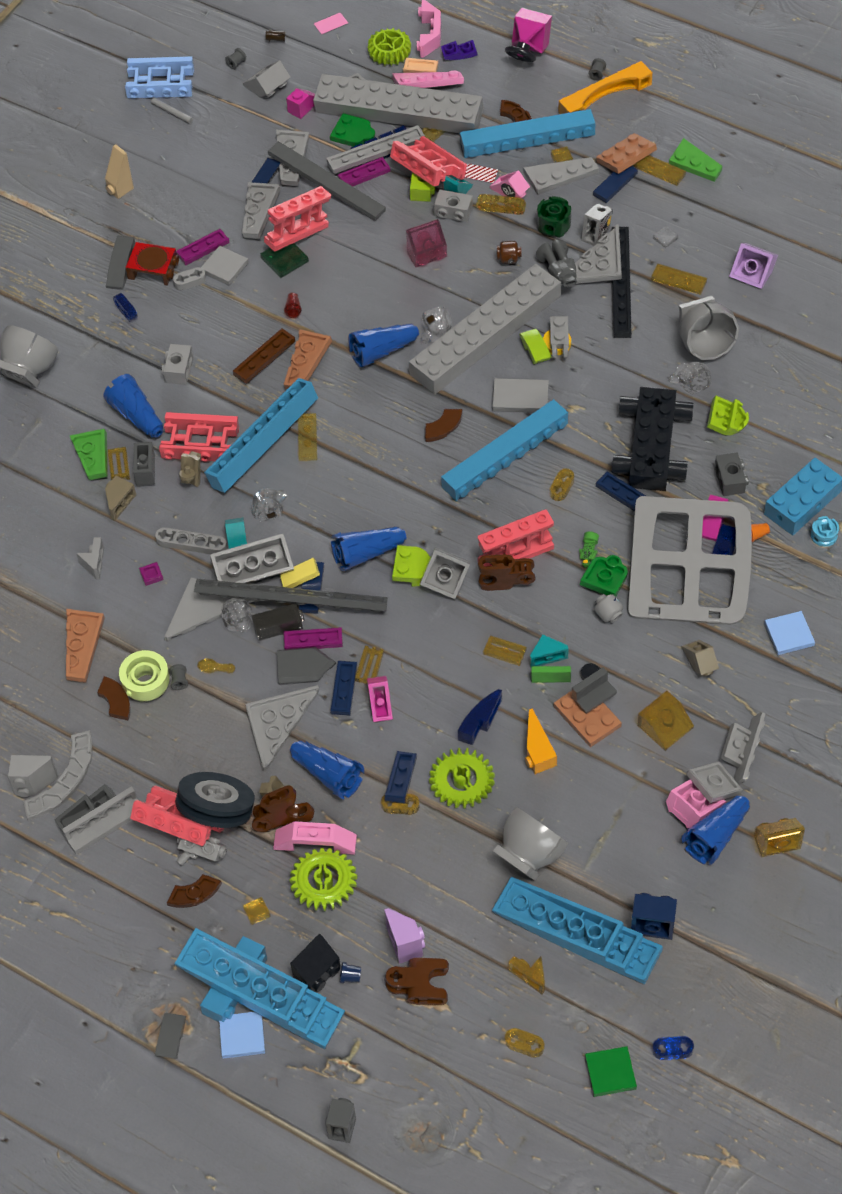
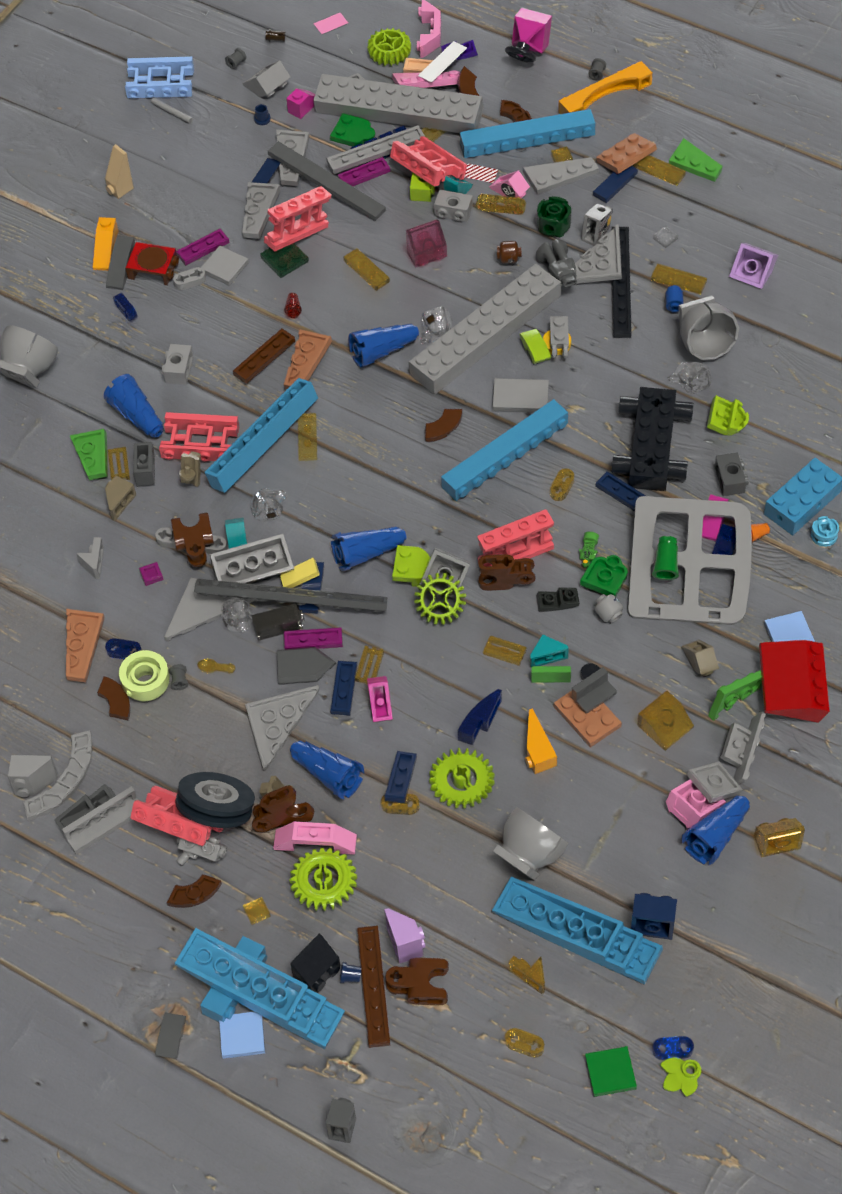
none -> light orange slope [93,217,119,271]
none -> clear blue beam [105,638,142,660]
none -> reddish brown piece [171,512,214,567]
none -> dark blue piece [254,104,271,125]
none -> clear yellow tile [344,248,390,291]
none -> reddish brown tile [357,925,391,1048]
none -> lime gear [414,573,466,625]
none -> white sticker [418,41,467,82]
none -> reddish brown tile [457,66,479,96]
none -> pearl dark grey slope [536,587,580,612]
none -> green plant [652,536,679,580]
none -> lime plate [661,1057,701,1097]
none -> blue brick [665,285,684,312]
none -> bright green wing [708,670,762,721]
none -> red slope [759,640,830,723]

